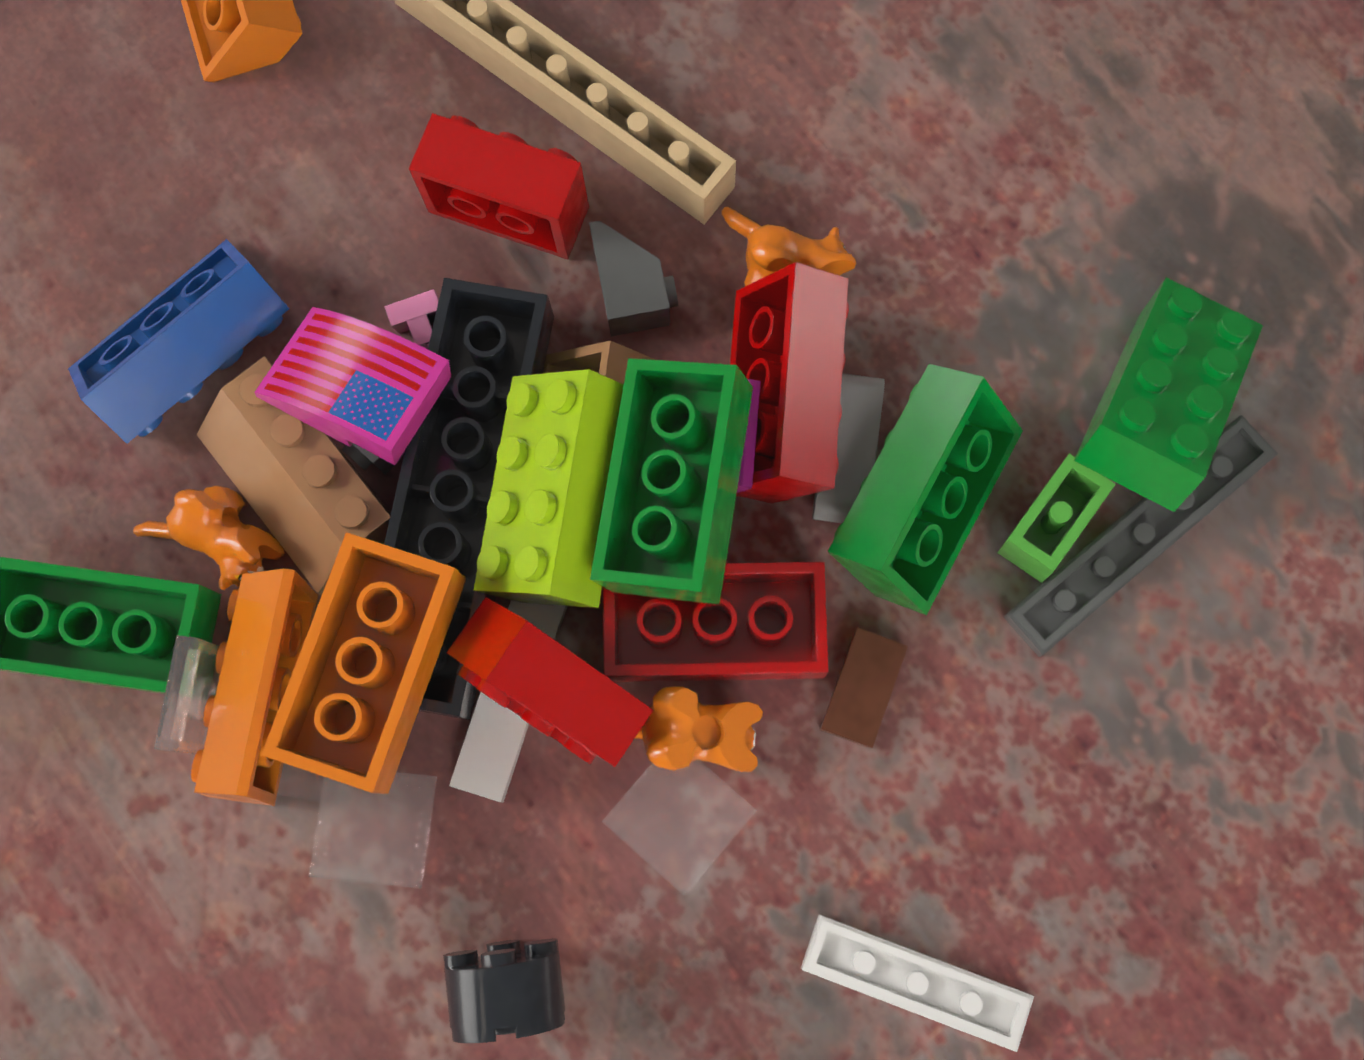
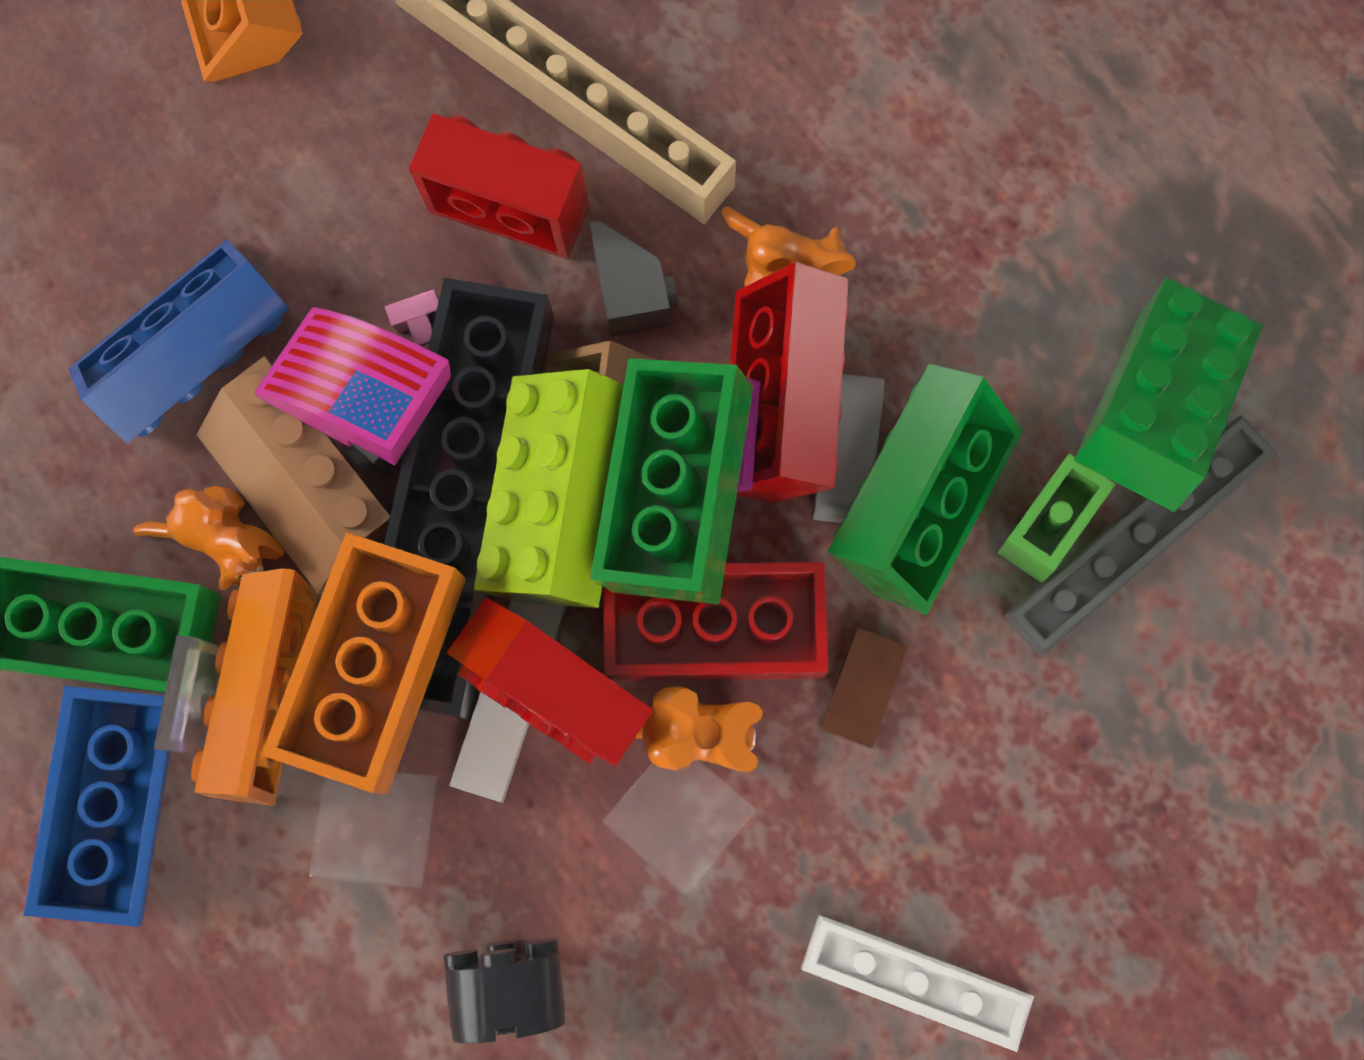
none -> blue slope [23,686,179,927]

